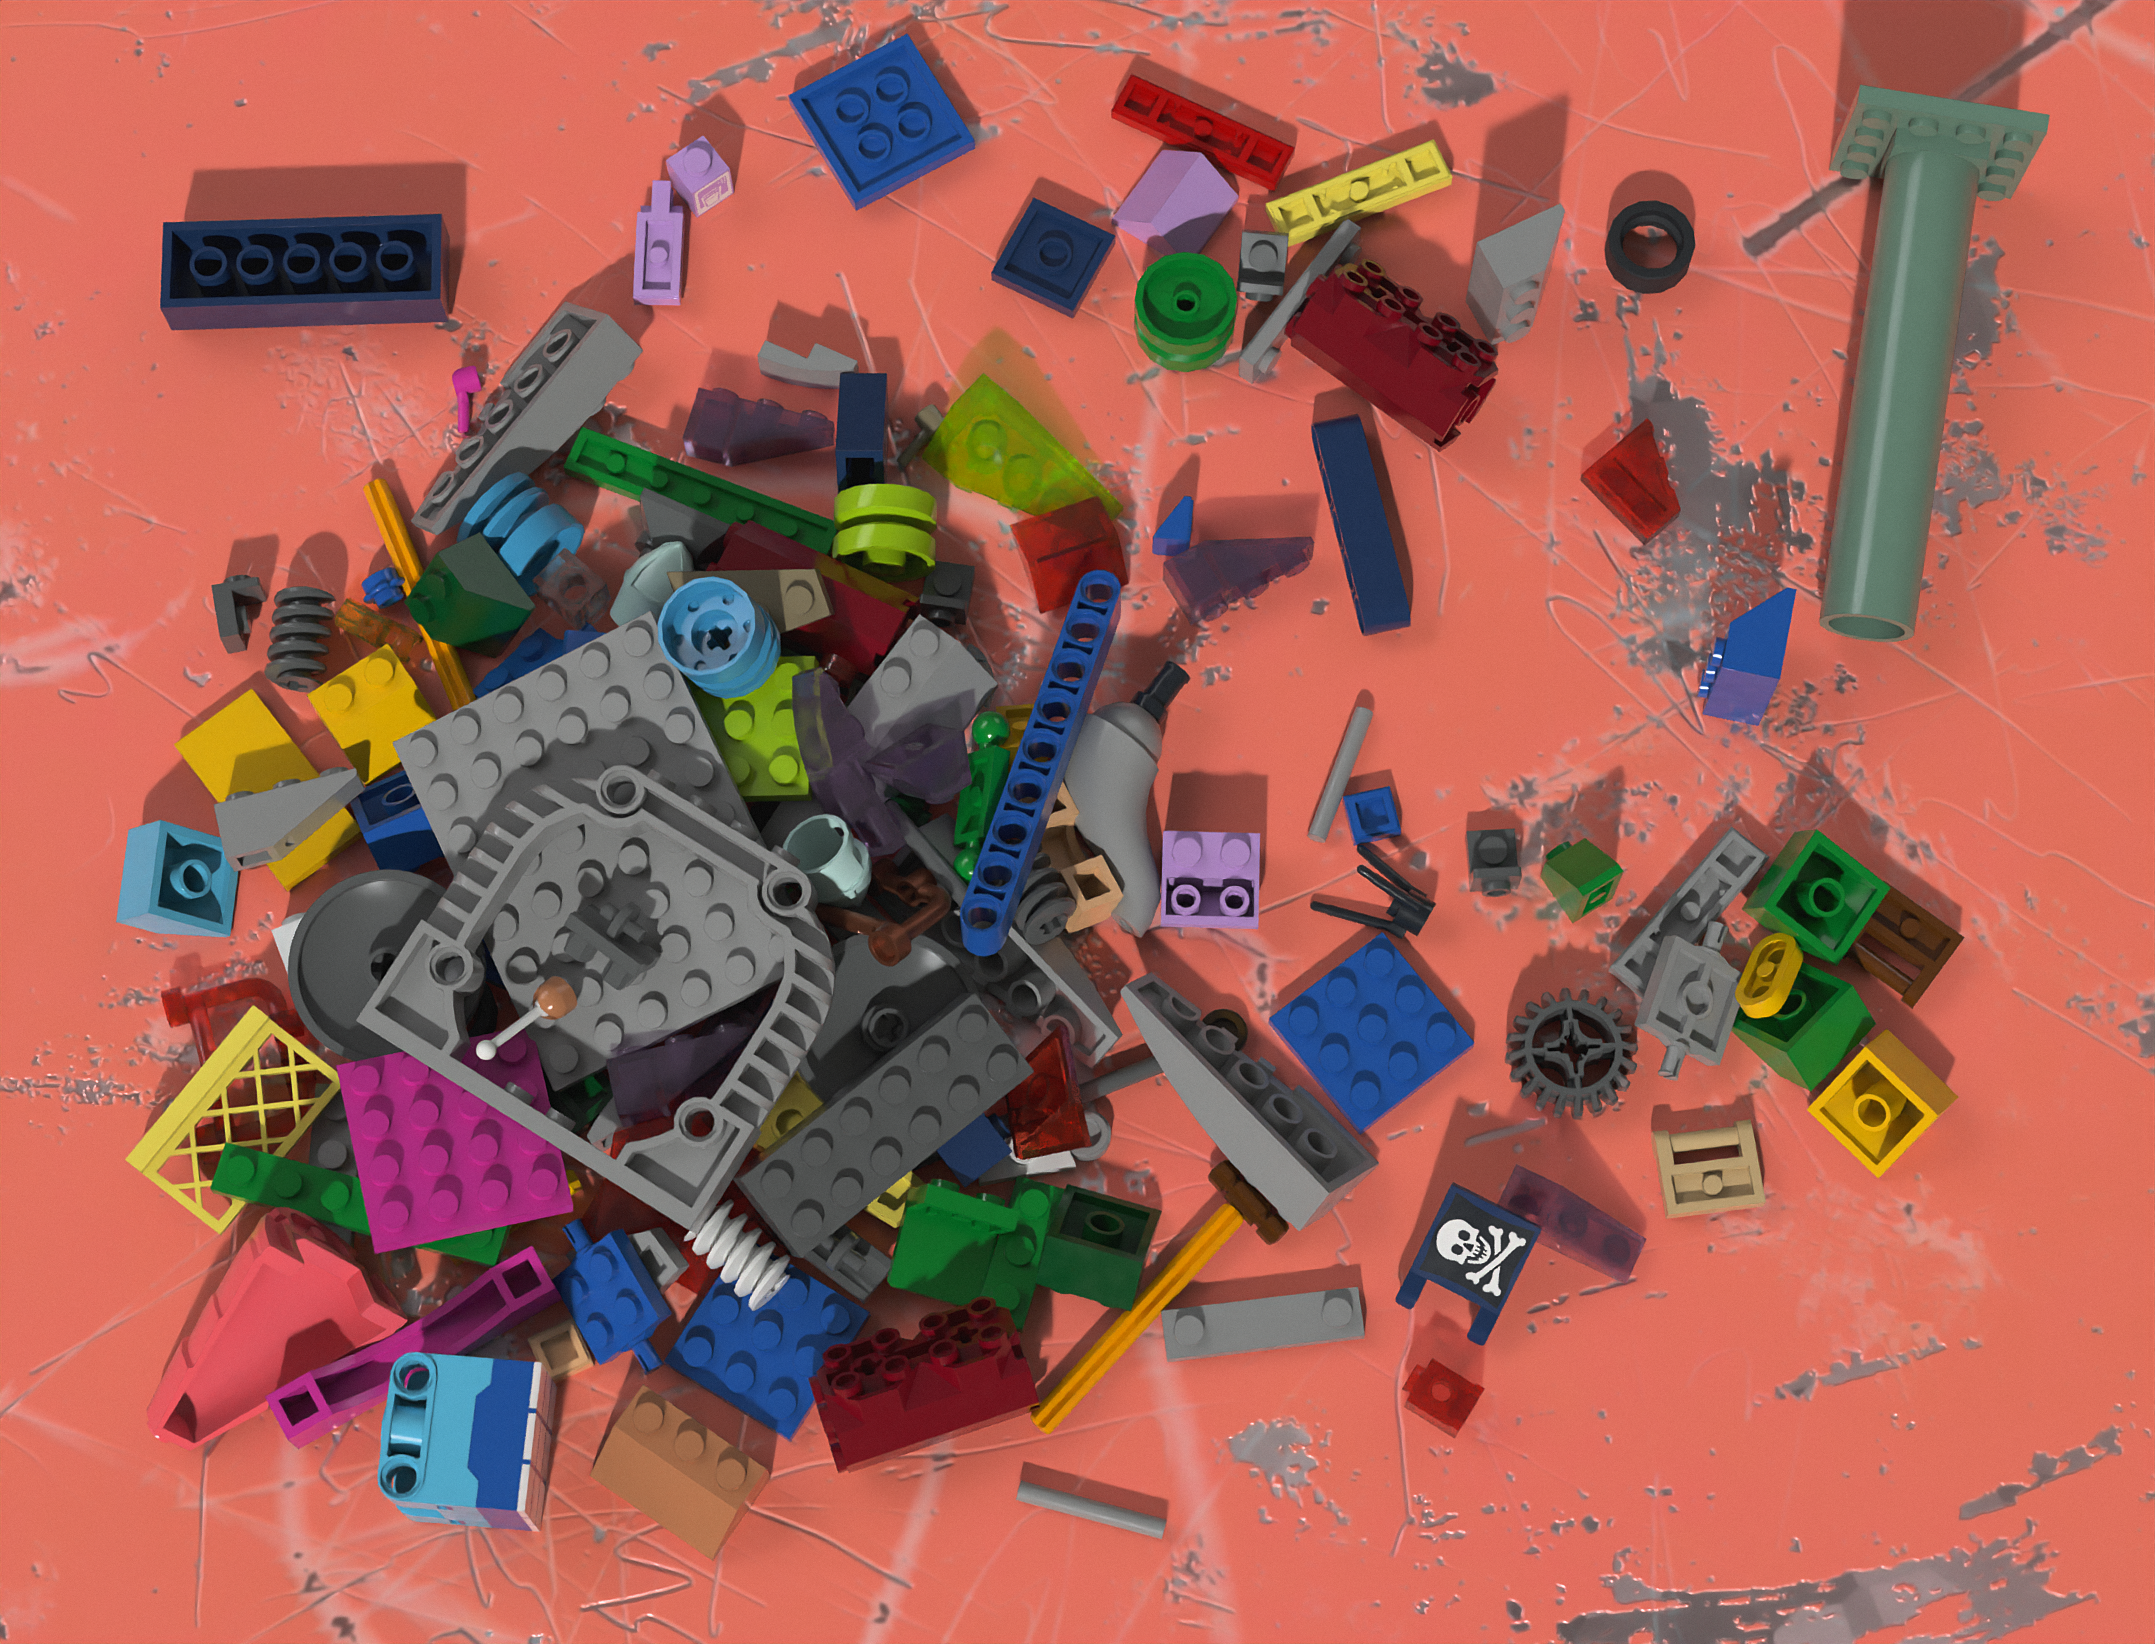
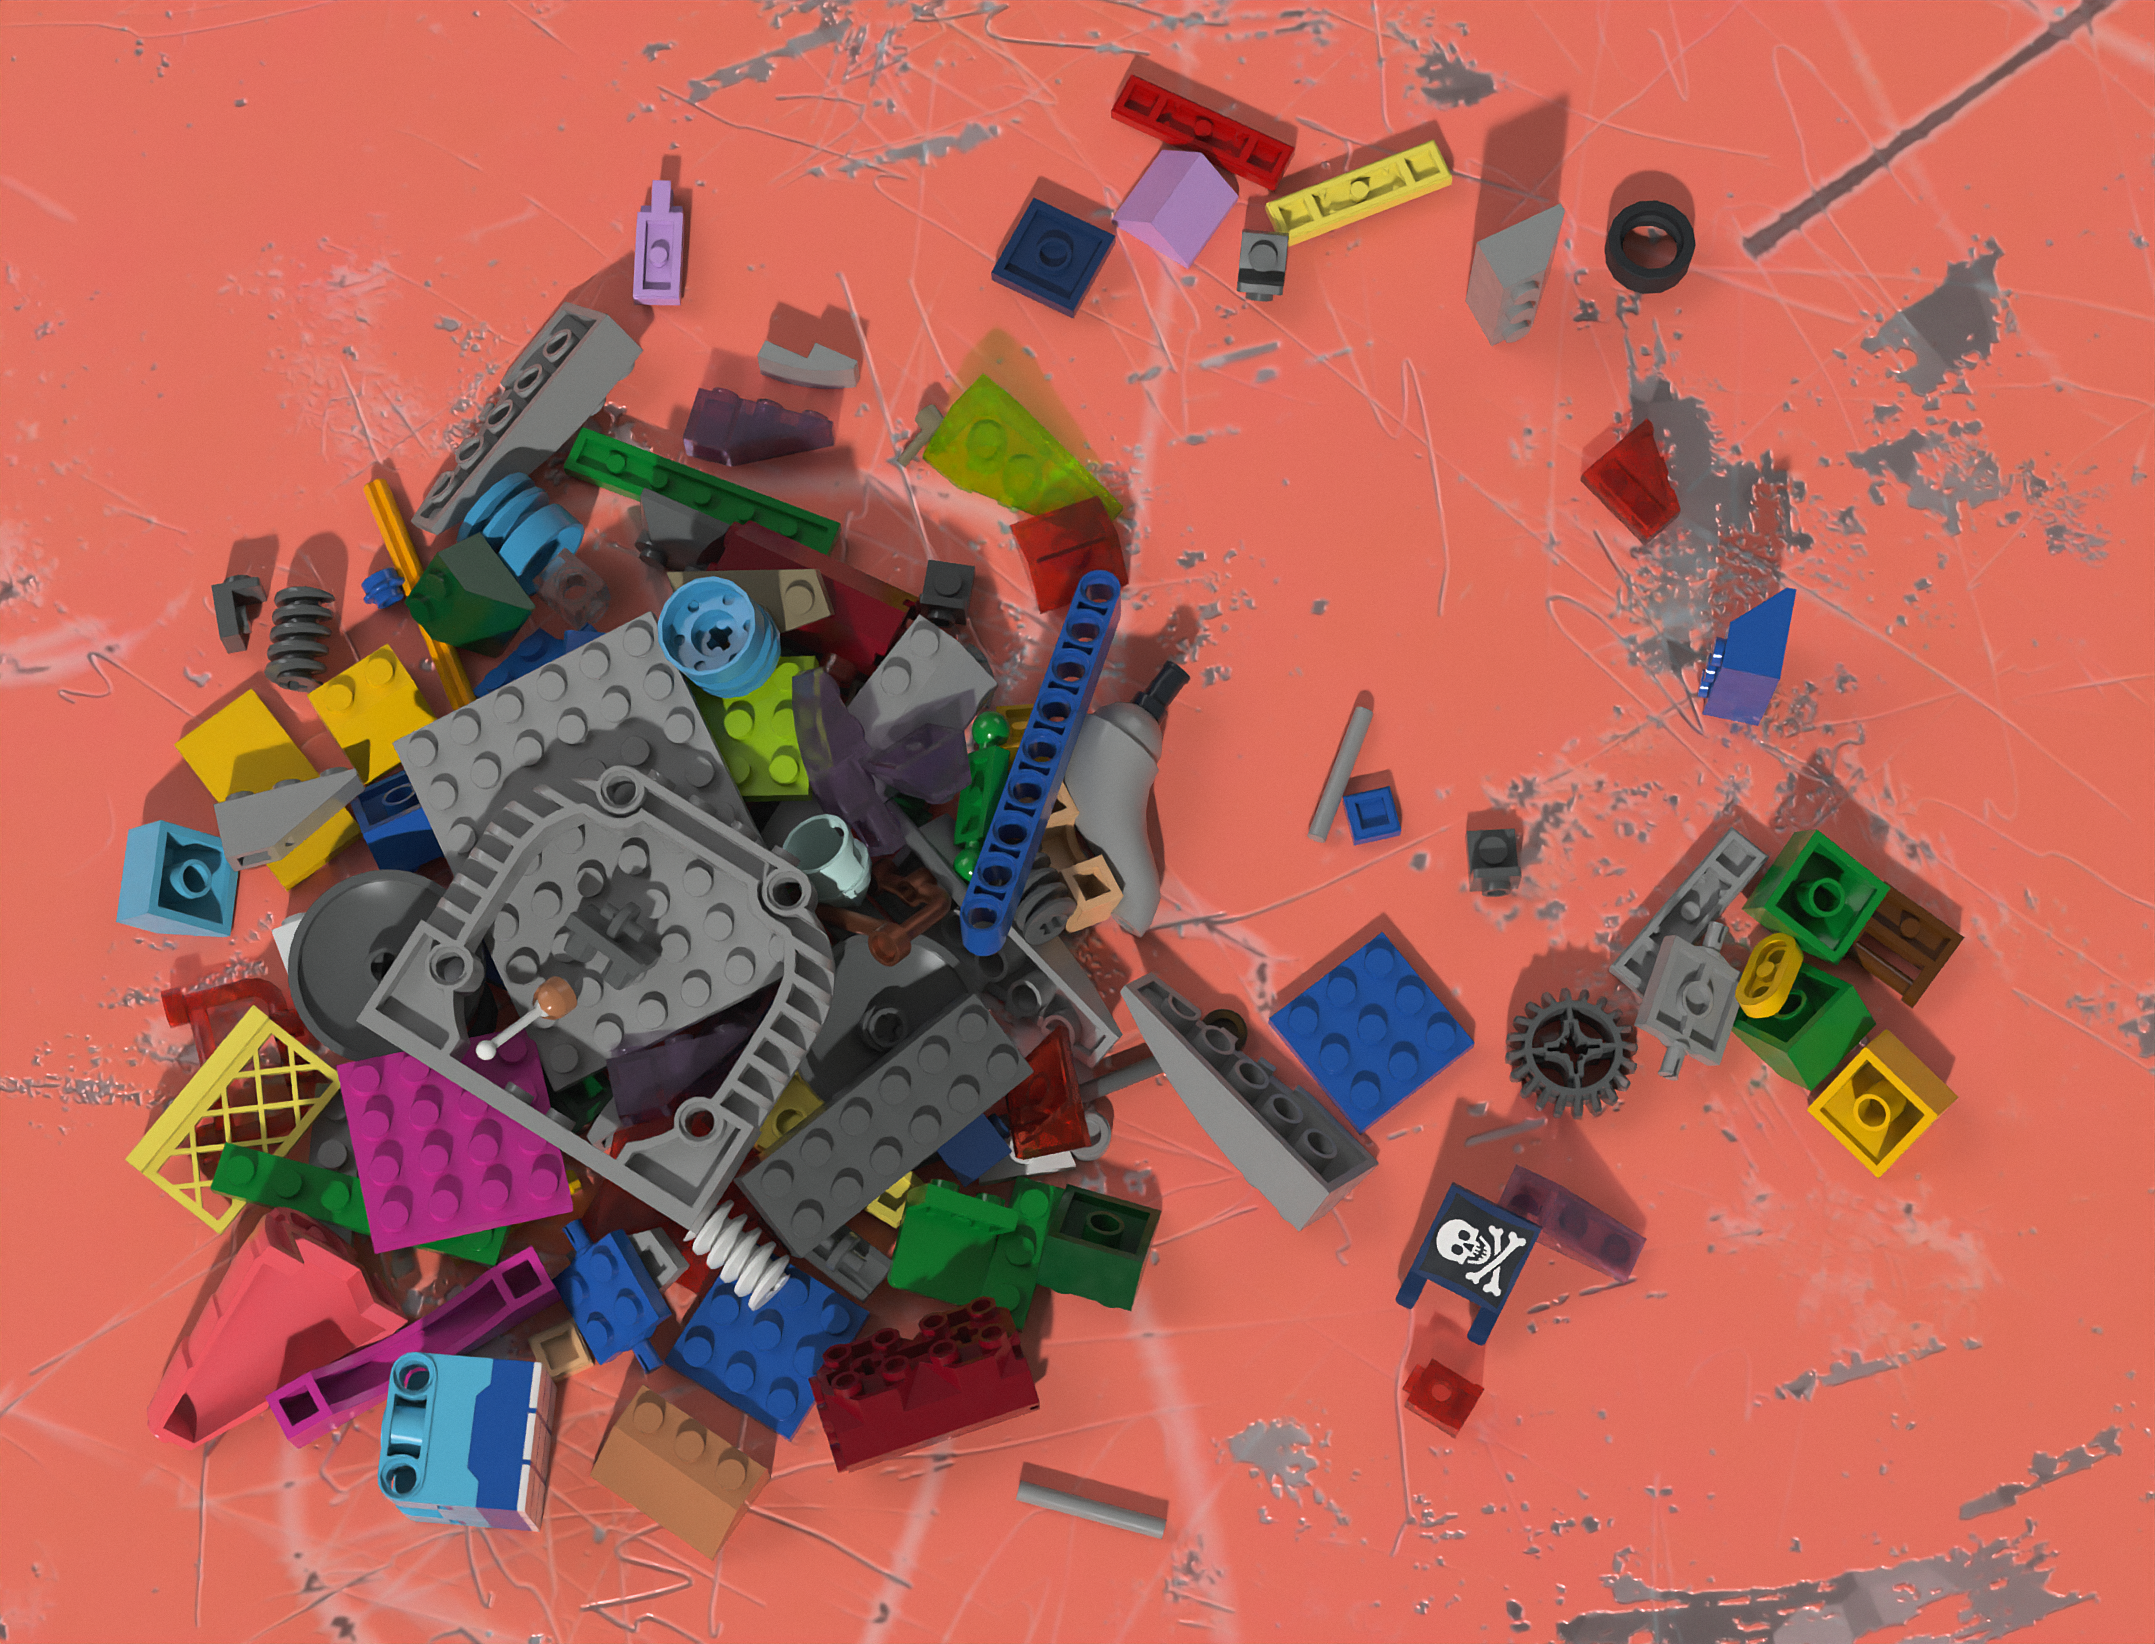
dark blue brick [160,214,450,330] -> none
clear yellow bar [334,597,424,665] -> none
dark pink hand [452,365,482,433] -> none
light aqua helmet [610,541,695,627] -> none
lavender brick [666,135,734,218] -> none
blue plate [788,34,975,211] -> none
lime wheel [832,484,937,583] -> none
dark blue slope [835,373,889,494] -> none
light orange axle [1030,1203,1244,1434] -> none
green wheel [1134,252,1237,372] -> none
blue slope [1152,496,1194,557] -> none
lavender slope [1161,831,1260,929] -> none
light grey plate [1161,1287,1365,1363] -> none
clear purple slope [1162,537,1315,625] -> none
reddish brown axle [1208,1160,1289,1245] -> none
light grey plate [1238,219,1362,384] -> none
dark red brick [1284,259,1498,452] -> none
black plant [1310,845,1436,939] -> none
dark blue beam [1311,414,1411,636] -> none
green slope [1540,838,1624,923] -> none
tan plate [1651,1119,1766,1219] -> none
sand green piece [1819,85,2050,642] -> none

